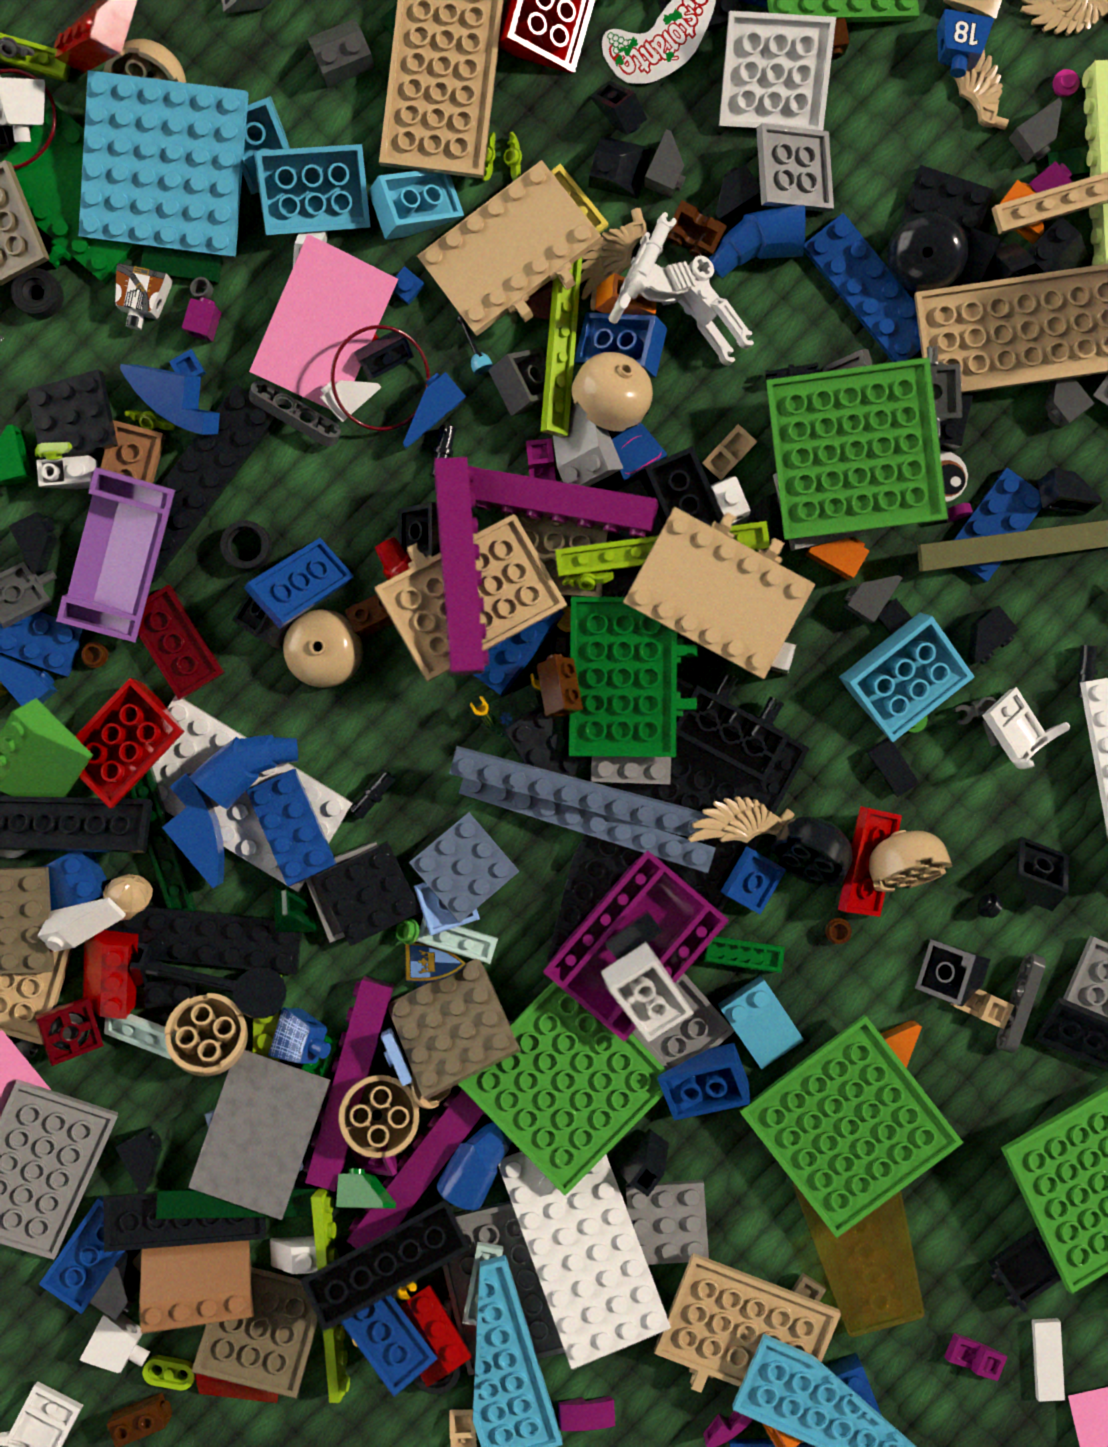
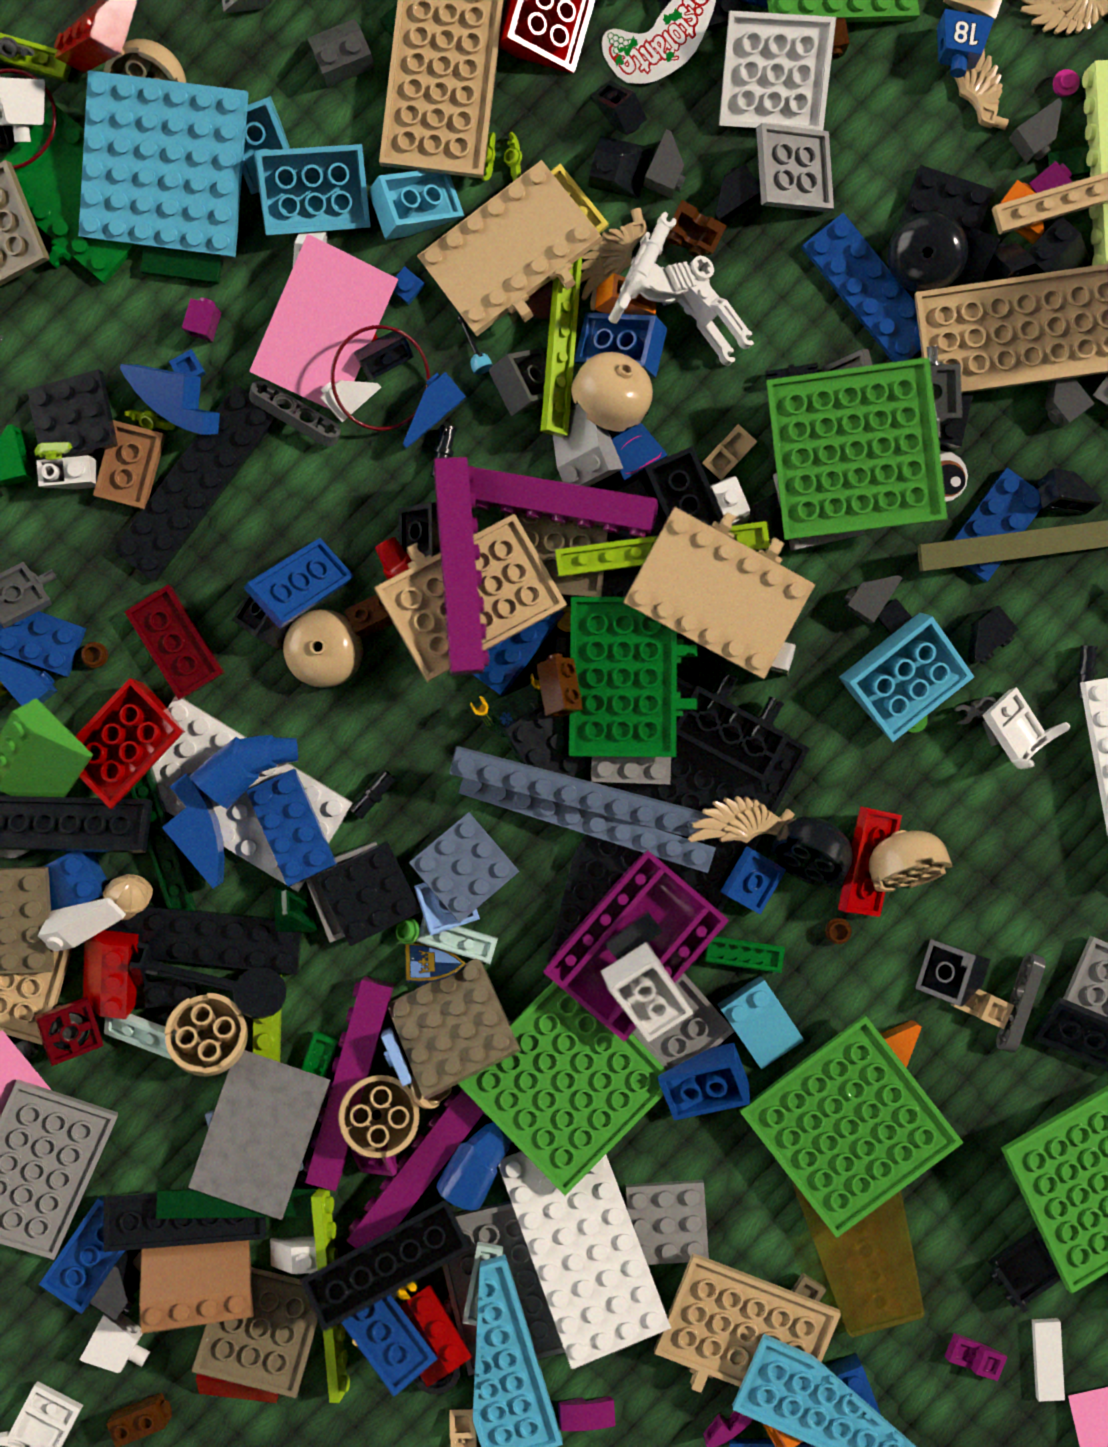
black slope [9,512,57,575] -> none
black tyre [11,268,64,319] -> none
medium lavender slope [56,467,175,642] -> none
torso [115,263,173,330] -> none
black slope [115,1126,162,1194] -> none
lime plate [142,1355,197,1390] -> none
dark grey hinge [190,277,214,299] -> none
black tyre [220,520,273,571] -> none
blue torso [268,1007,331,1063] -> none
green slope [336,1169,396,1209] -> none
magenta slope [526,438,556,481] -> none
lime piece [562,572,614,591] -> none
black slope [618,1128,669,1197] -> none
blue piece [709,205,805,279] -> none
orange slope [804,537,870,580] -> none
black slope [866,737,919,797] -> none
magenta tile [946,503,973,522] -> none
black plate [978,893,1003,918] -> none
black slope [1016,836,1069,911] -> none

